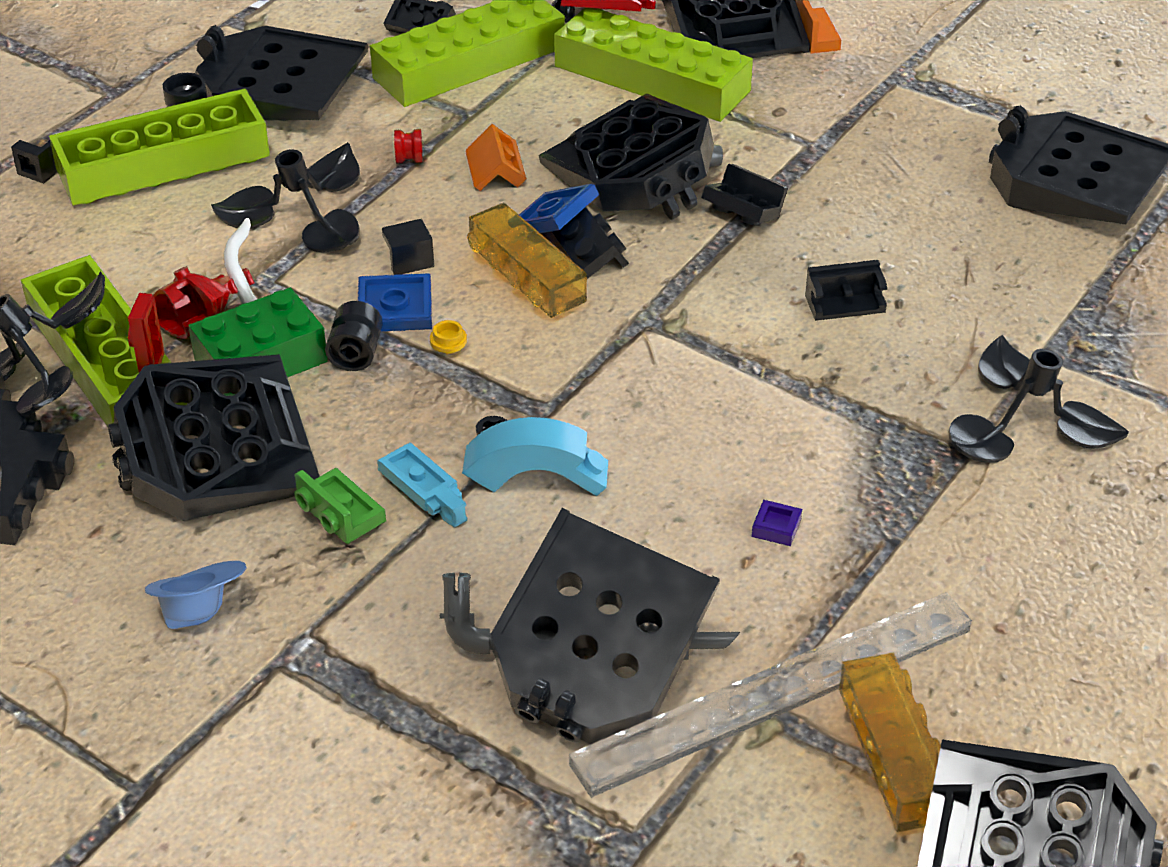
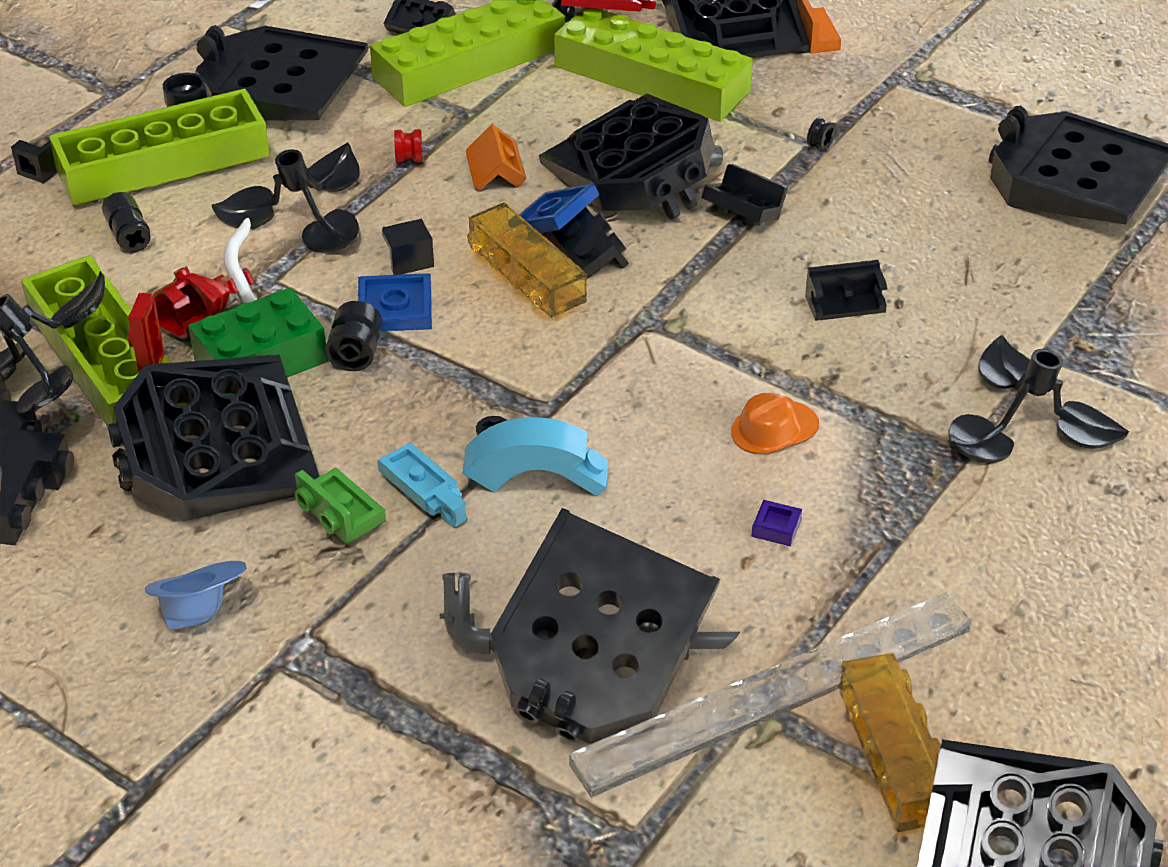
yellow plate [430,320,467,354] -> none
none -> black piece [102,192,151,252]
none -> orange piece [731,393,819,454]
none -> black bush [807,117,836,151]

